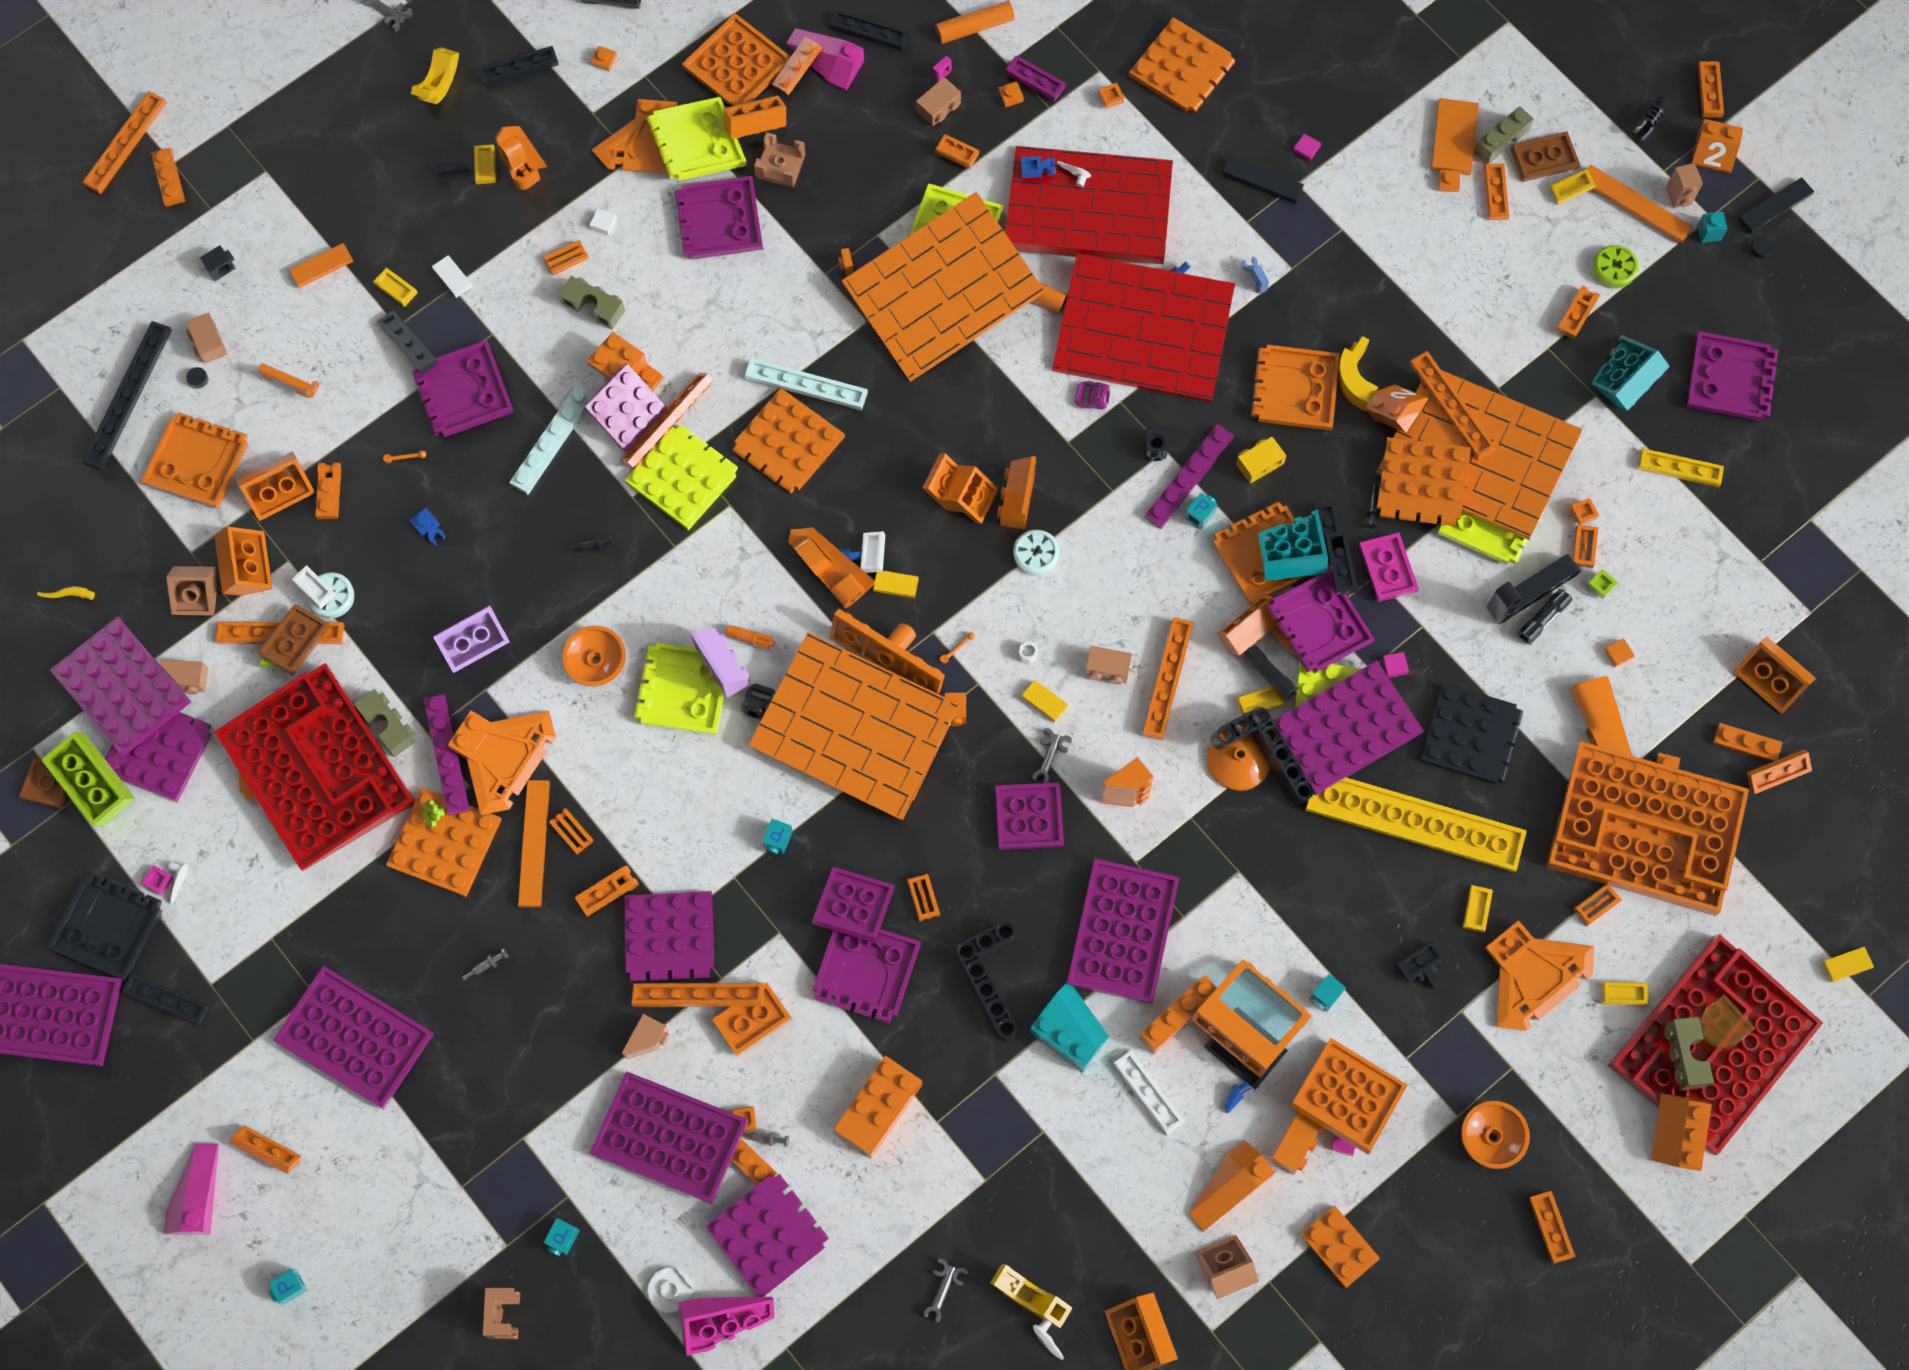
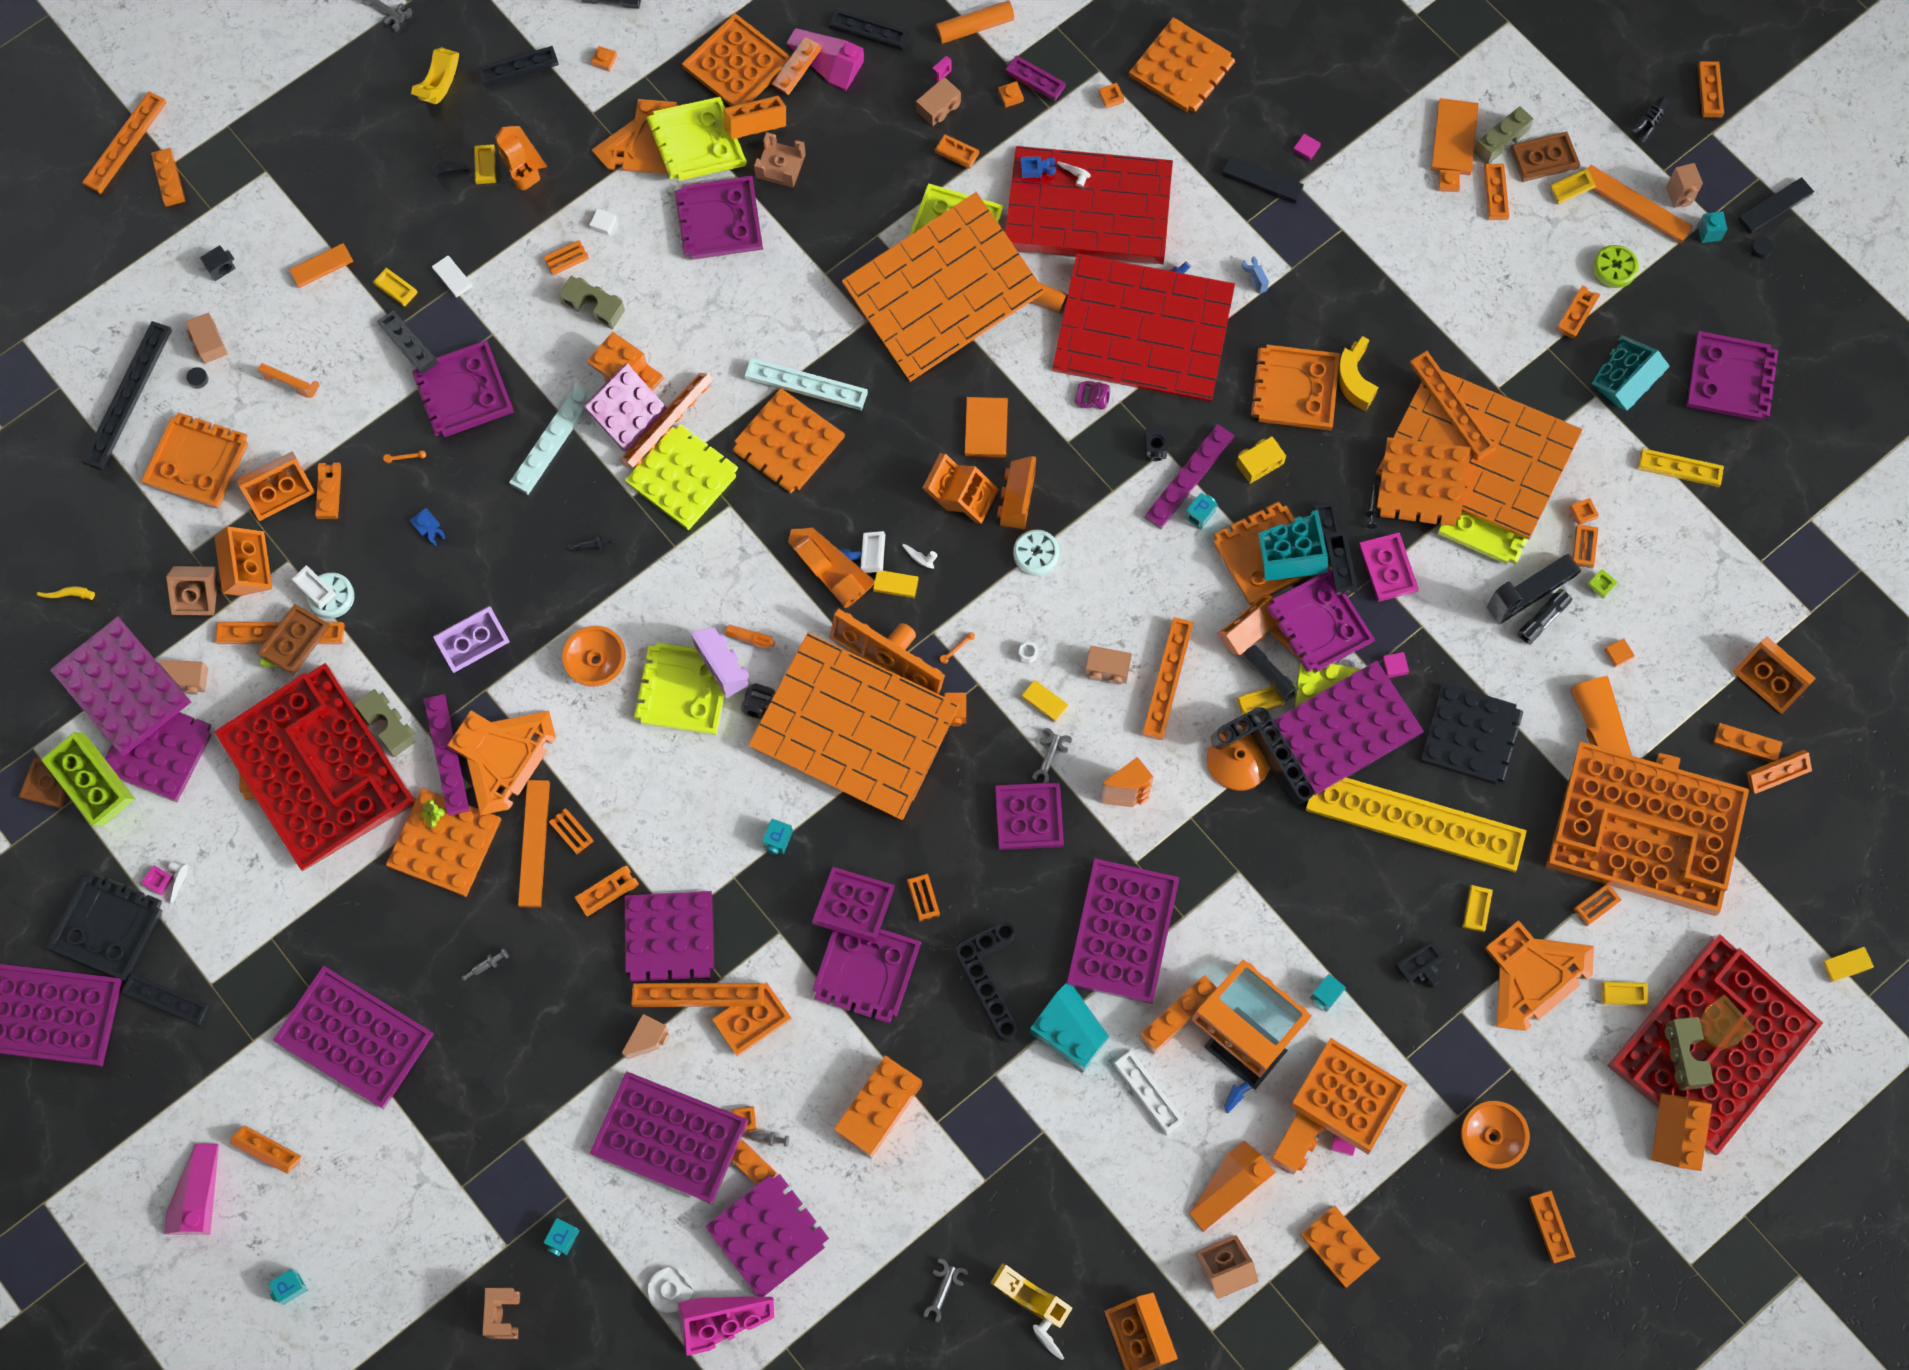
orange plate [838,248,854,276] -> none
orange slope [1365,385,1428,433] -> none
orange slope [1691,119,1743,174] -> none
none -> white bar [902,544,937,569]
none -> orange tile [965,397,1008,457]

